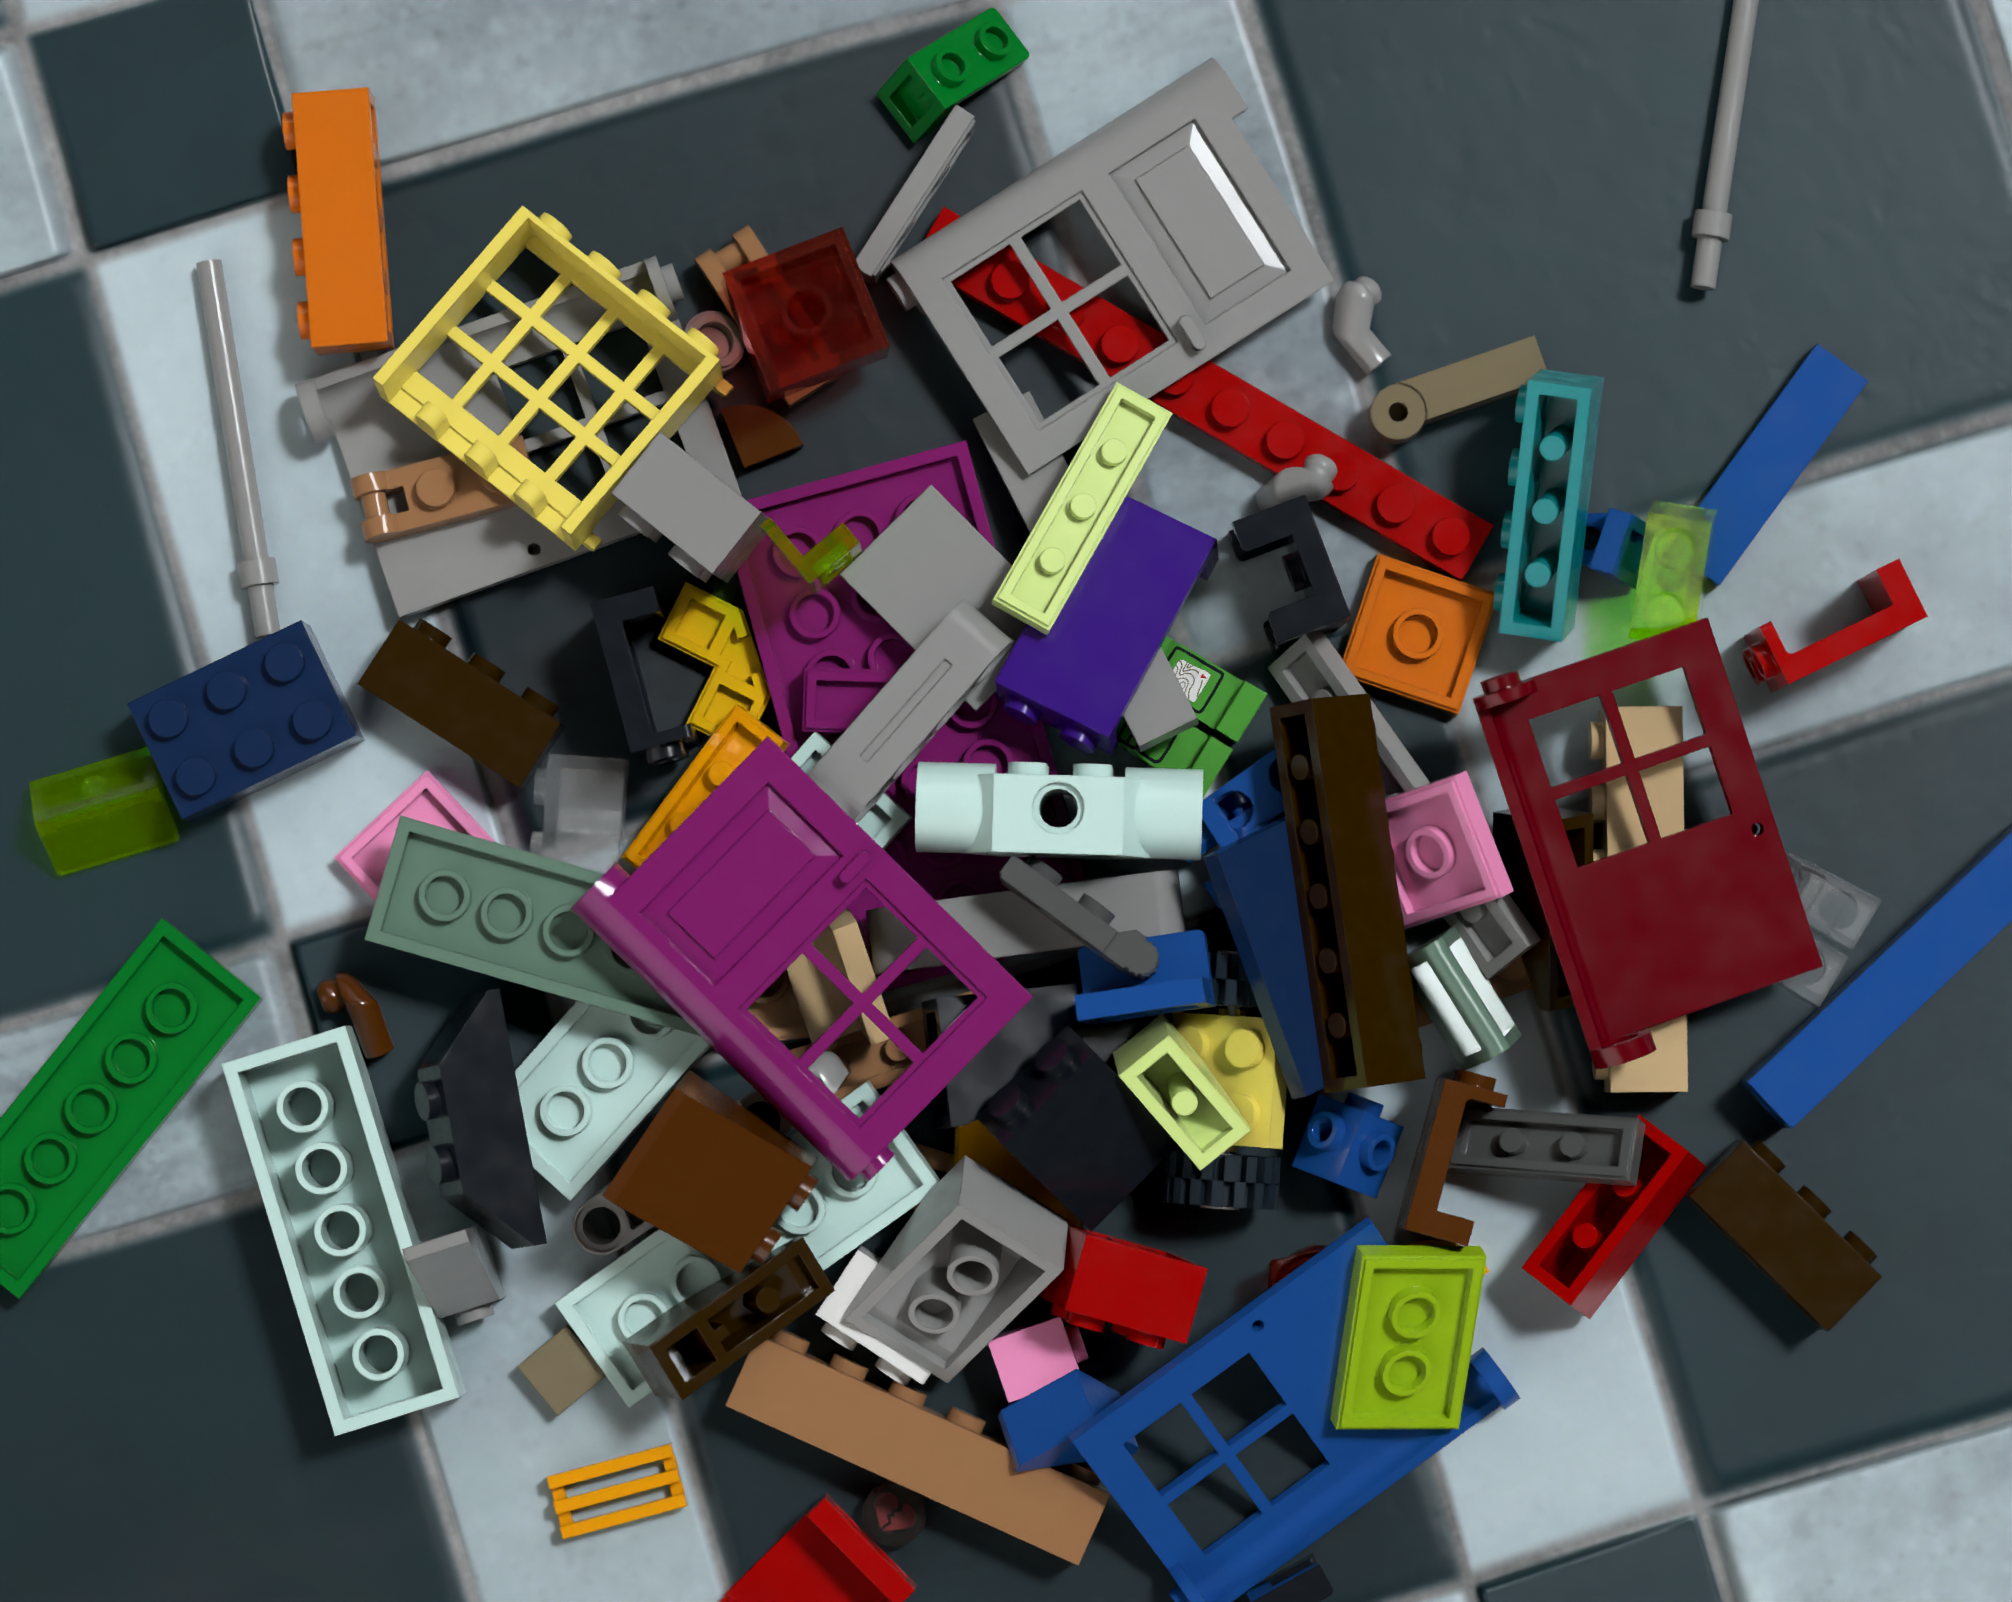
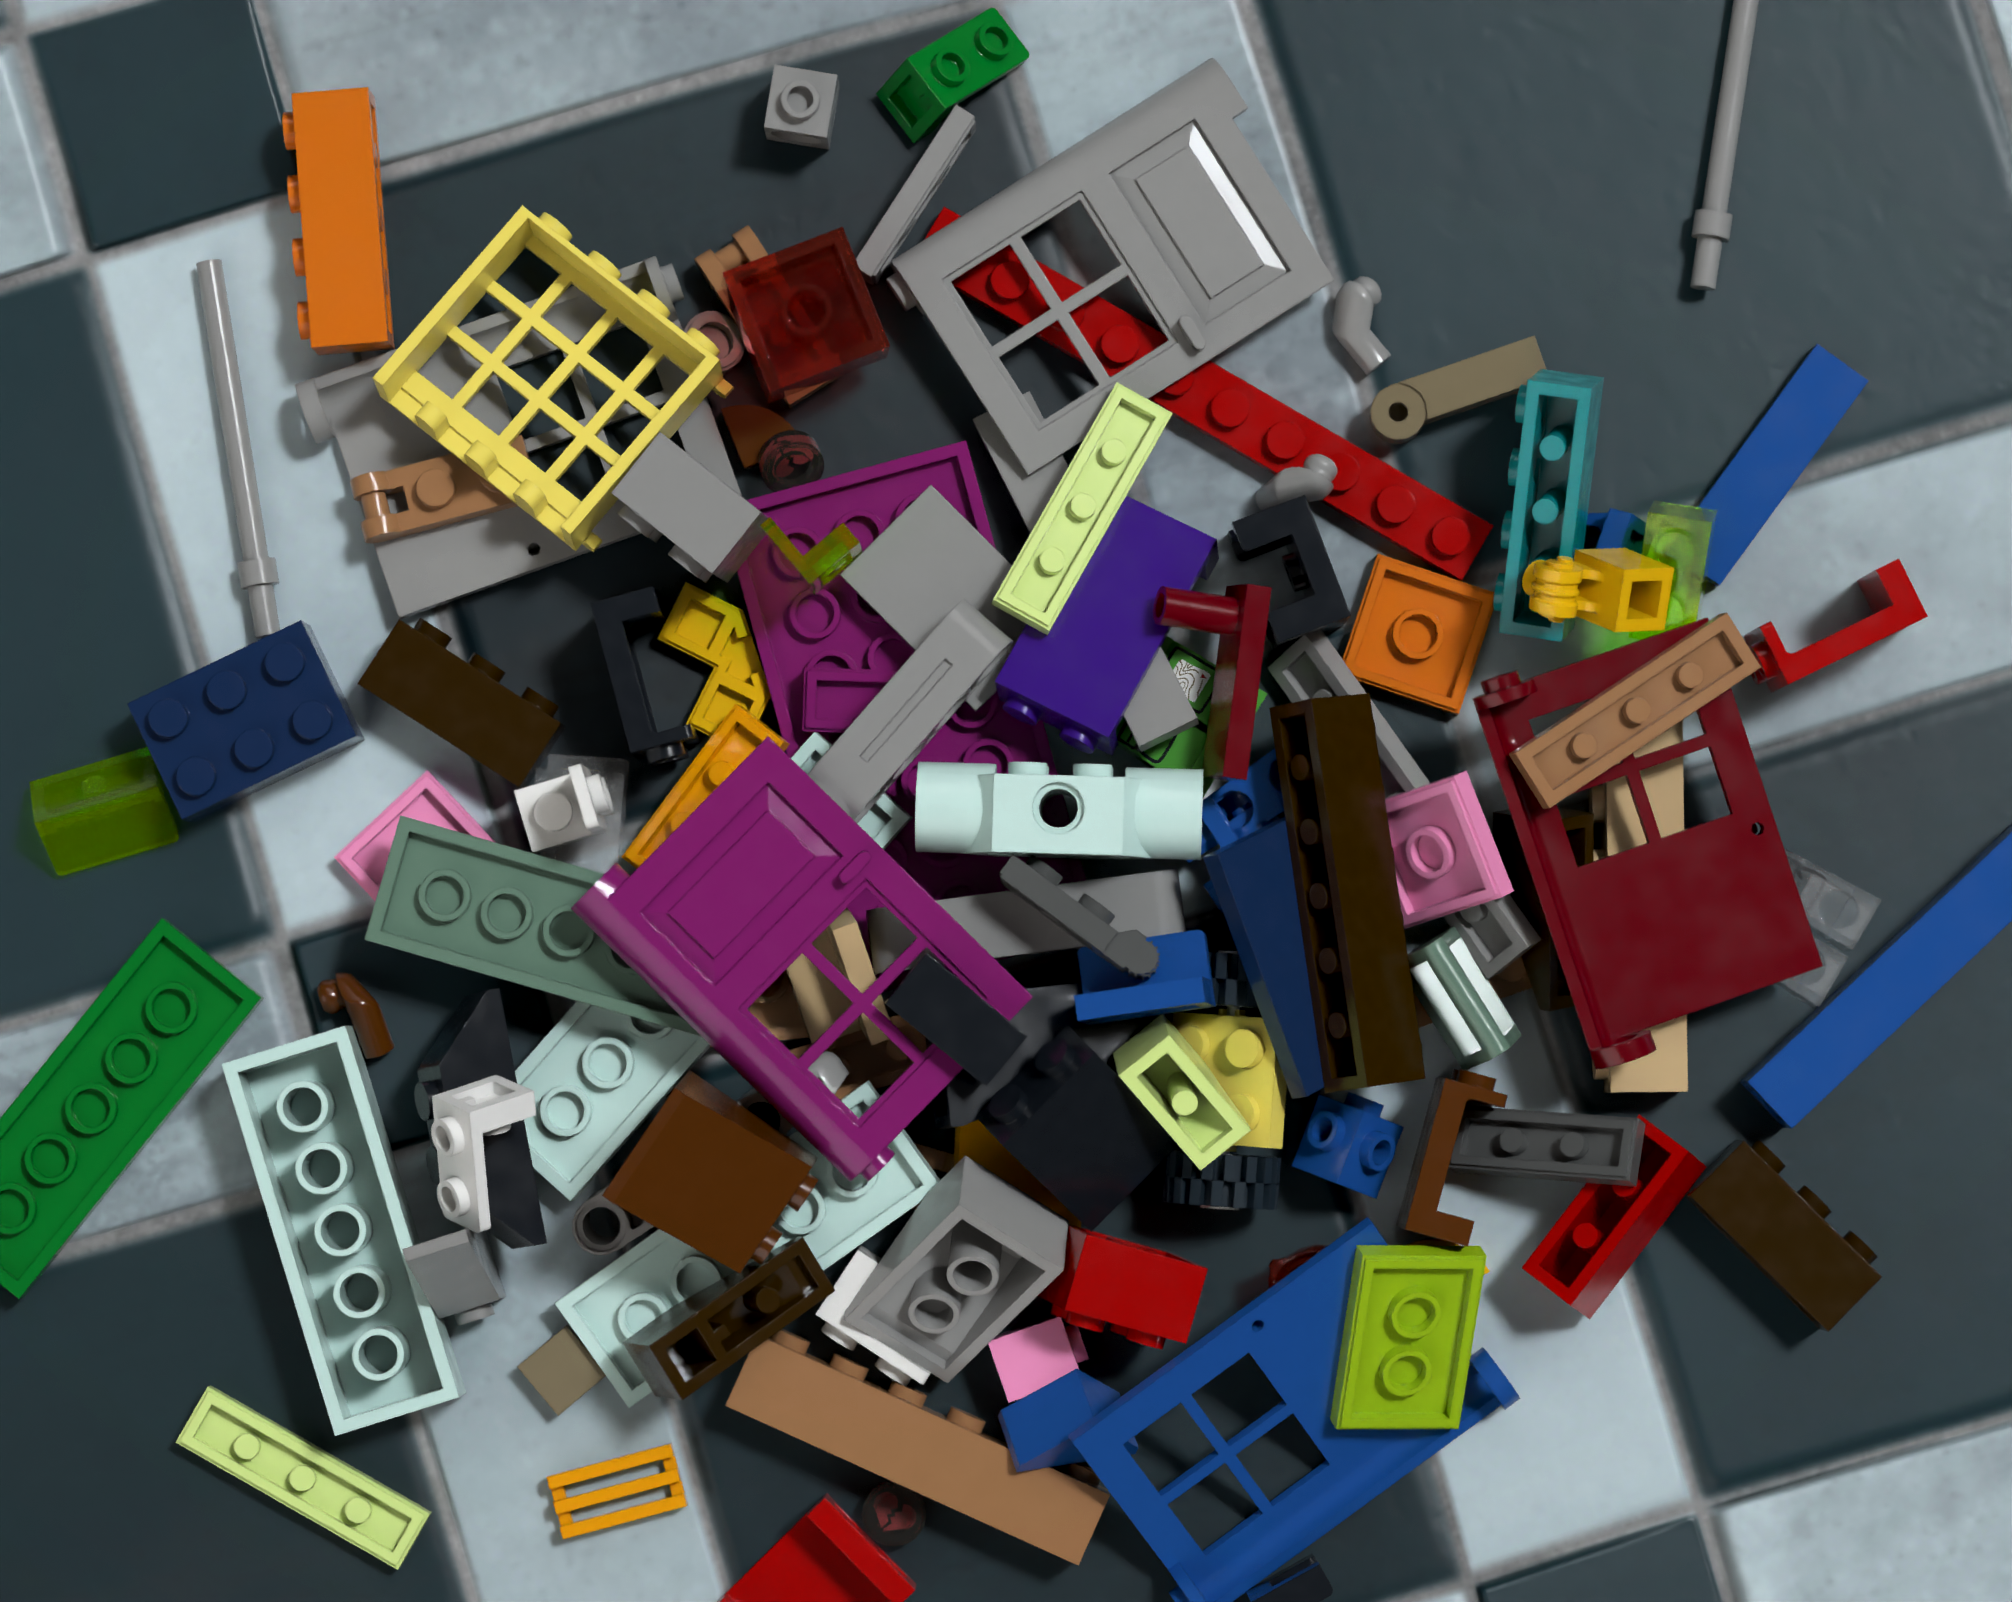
none -> yellowish green tile [176,1385,432,1570]
none -> white bracket [431,1075,536,1233]
none -> white bracket [514,763,615,853]
none -> clear smoke tile [757,430,824,492]
none -> light grey brick [764,64,840,150]
none -> black tile [884,952,1028,1087]
none -> dark red piece [1153,584,1272,781]
none -> medium nougat plate [1509,612,1761,809]
none -> yellow brick [1522,548,1674,632]

